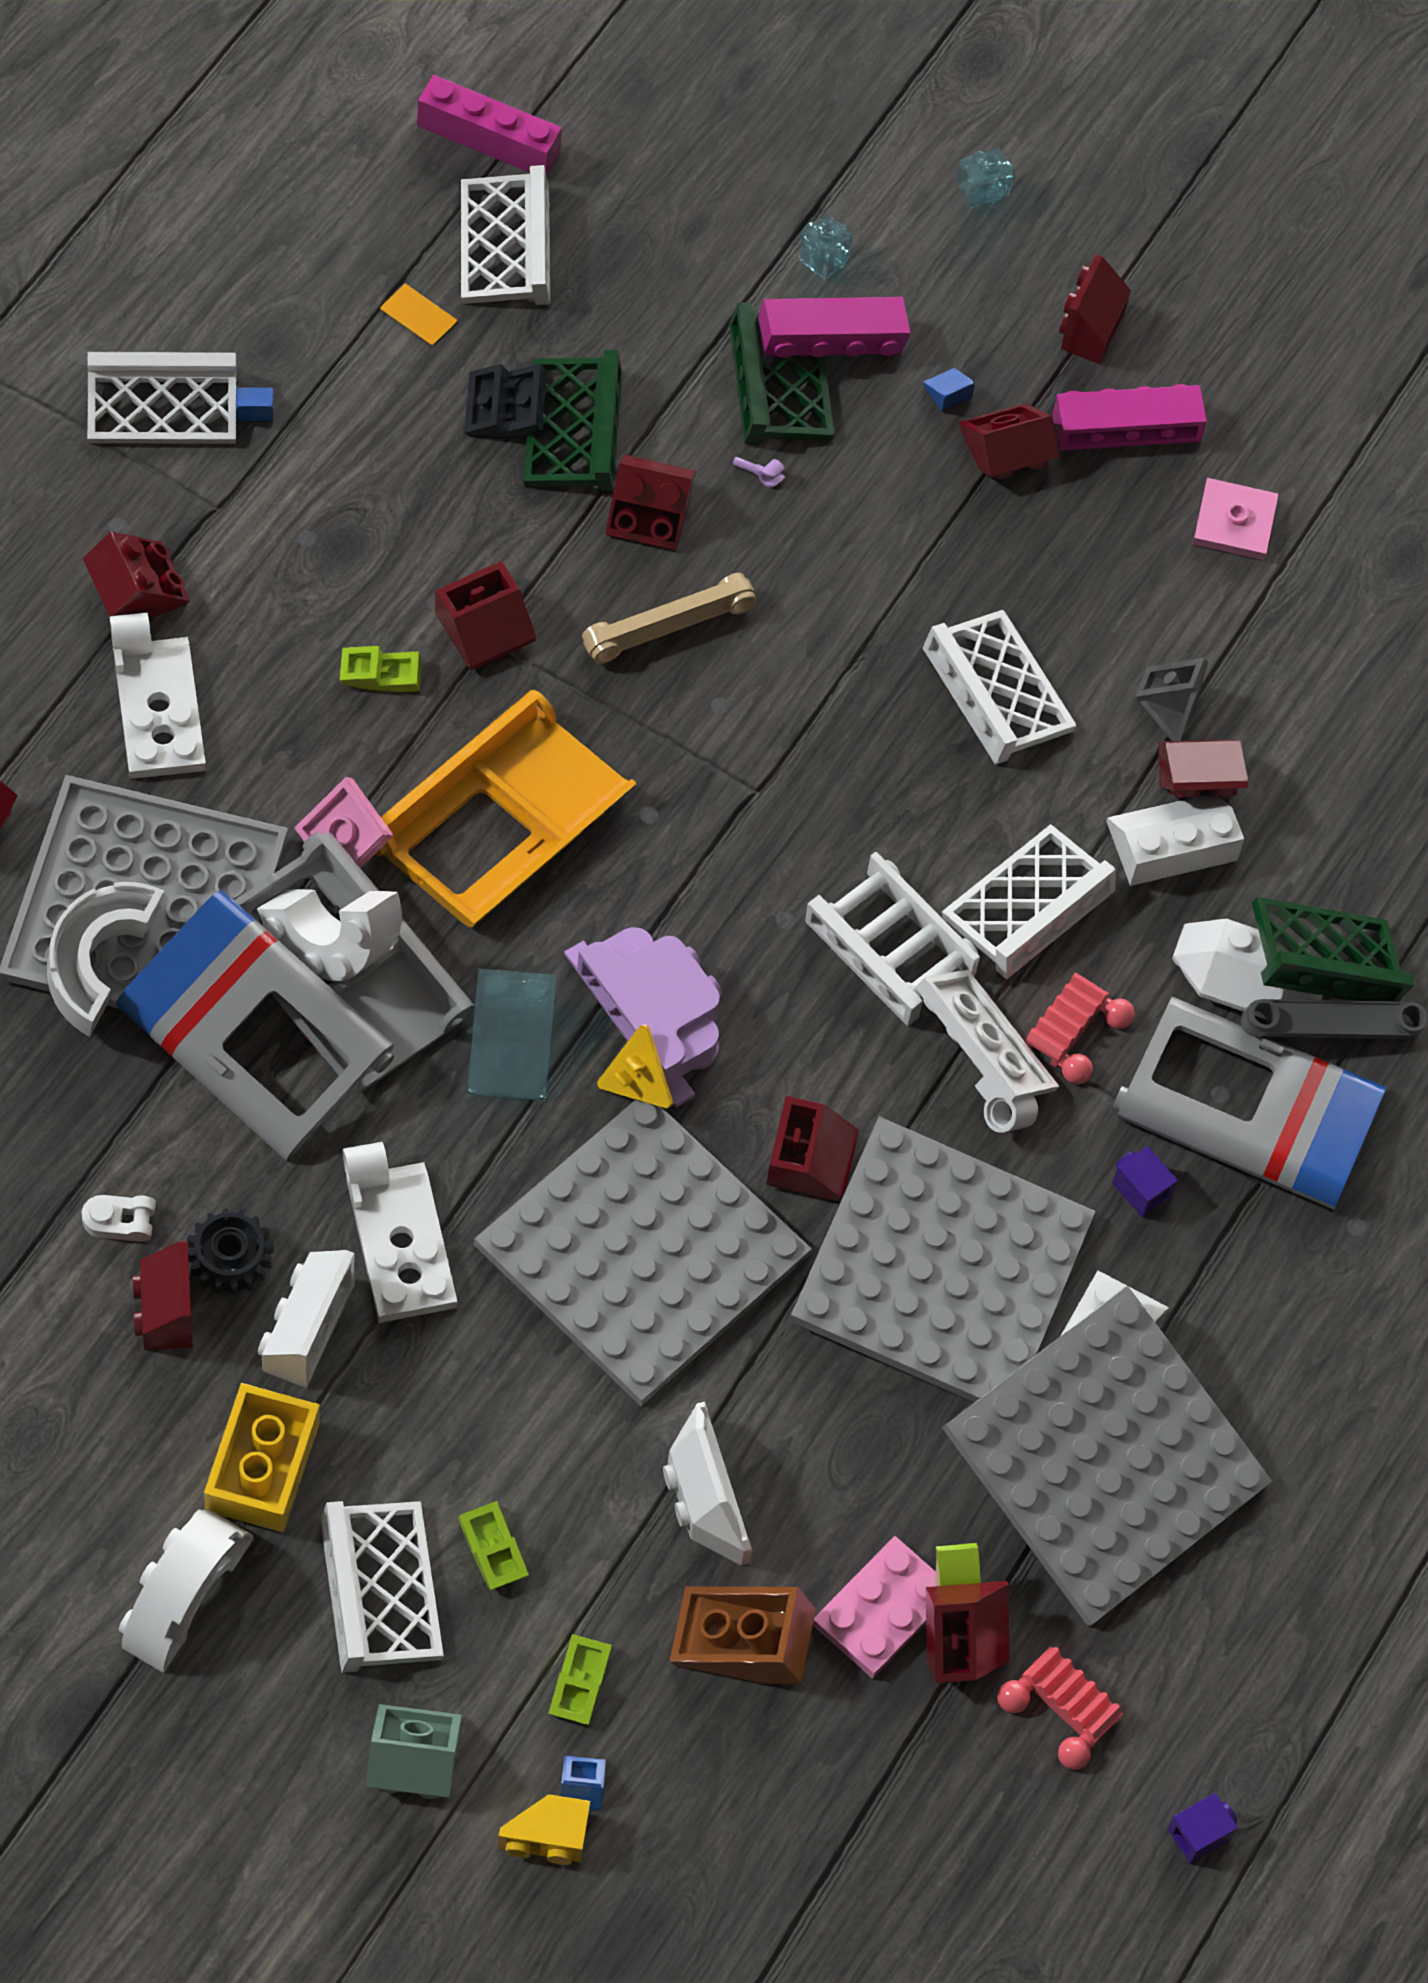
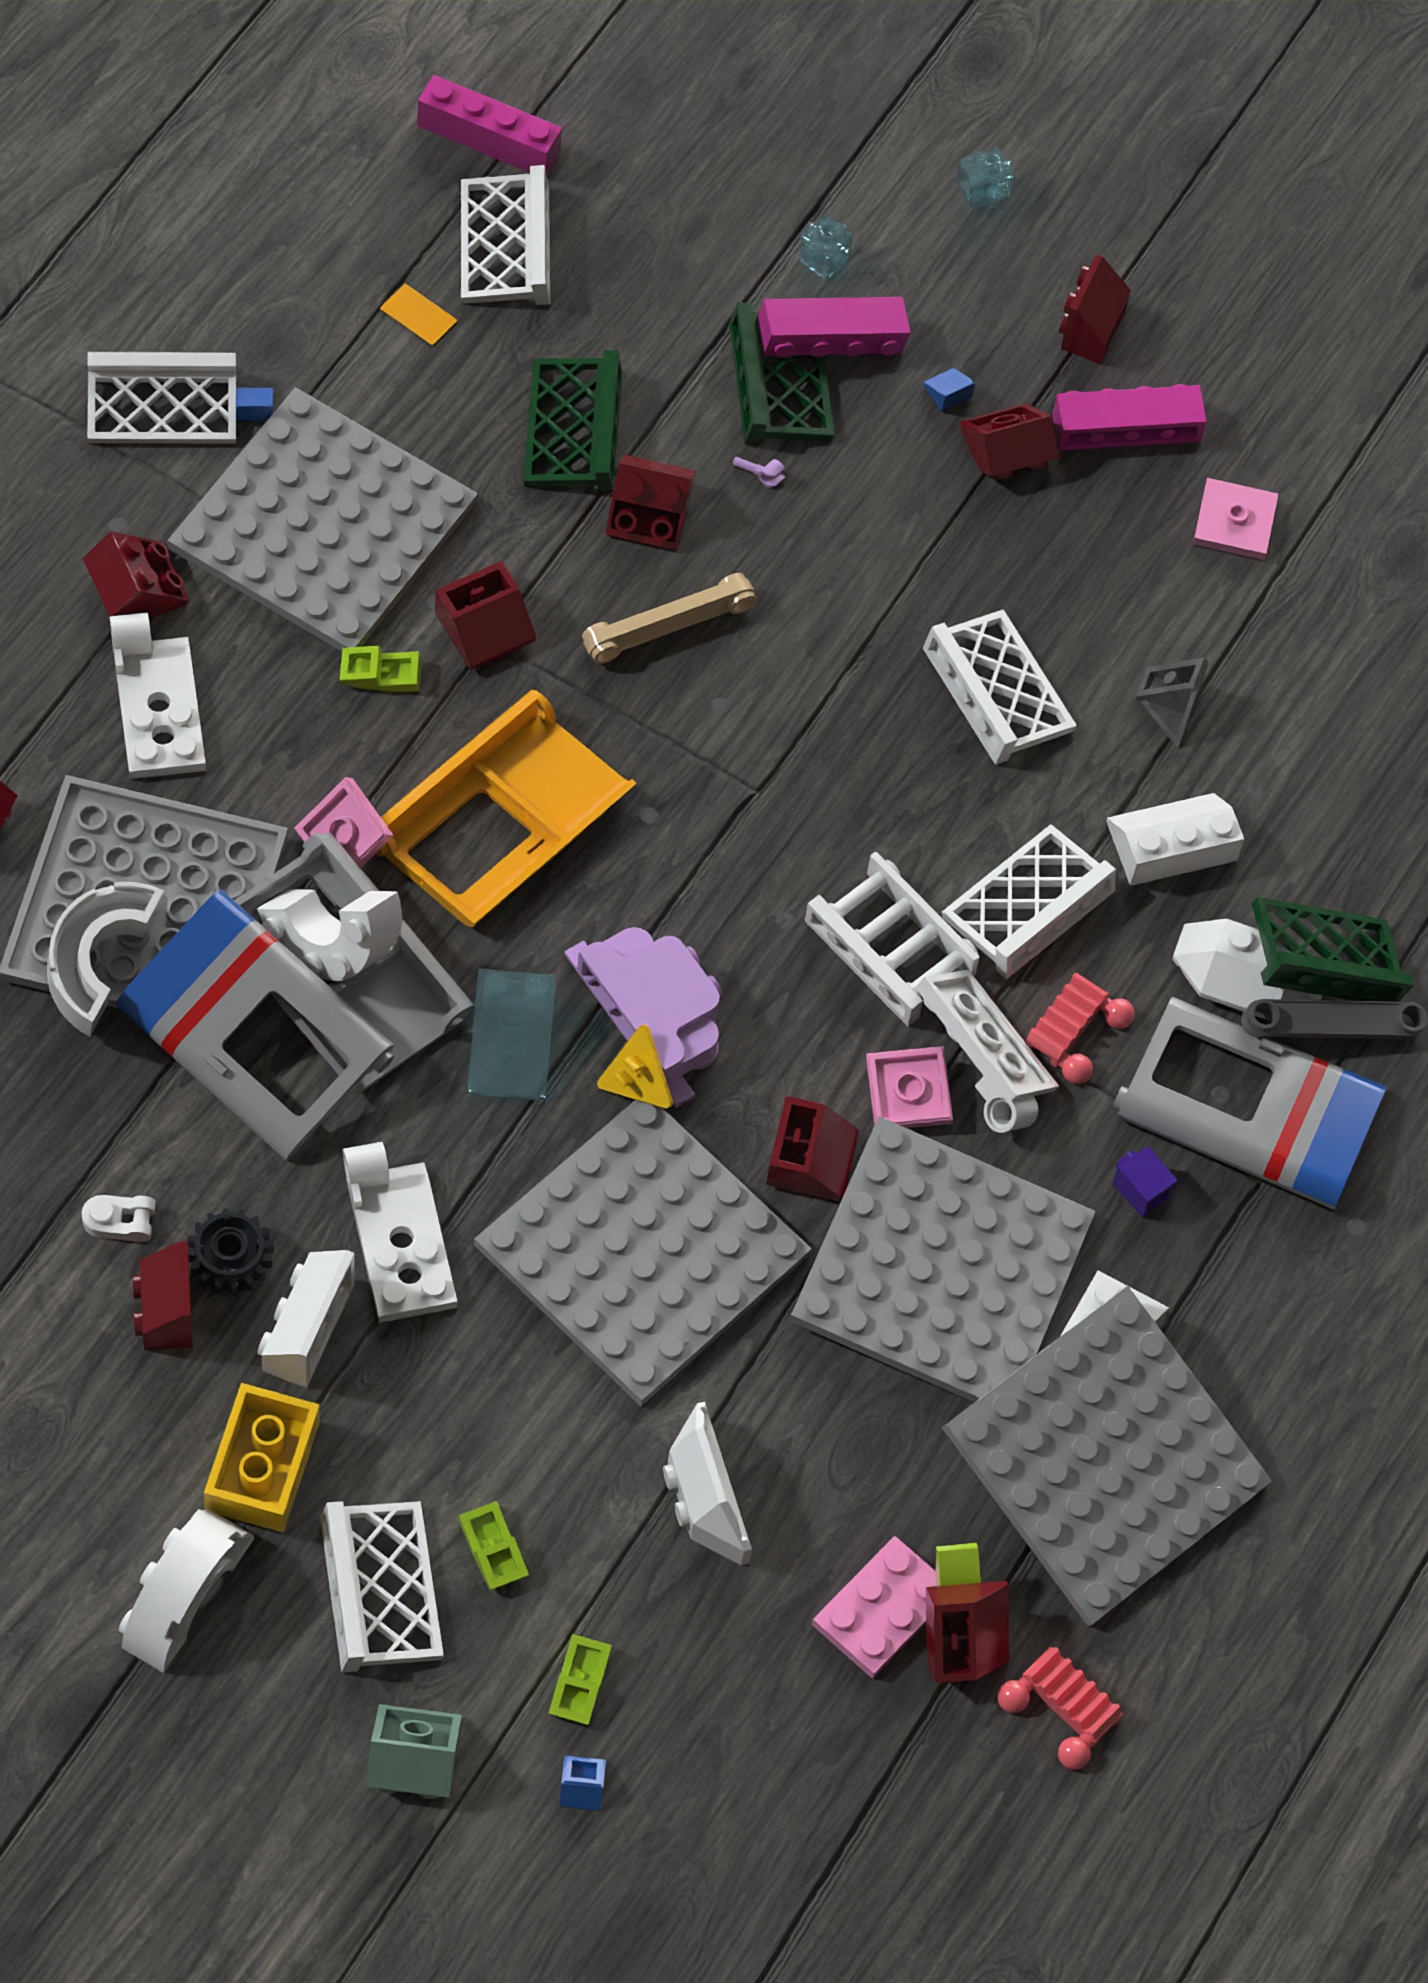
black slope [464,363,547,438] -> none
yellow slope [497,1794,590,1865] -> none
dark orange slope [670,1586,816,1684] -> none
slope [1159,739,1248,797] -> none
dark purple brick [1167,1793,1238,1864] -> none
none -> light grey plate [167,387,478,651]
none -> bright pink plate [866,1046,953,1128]

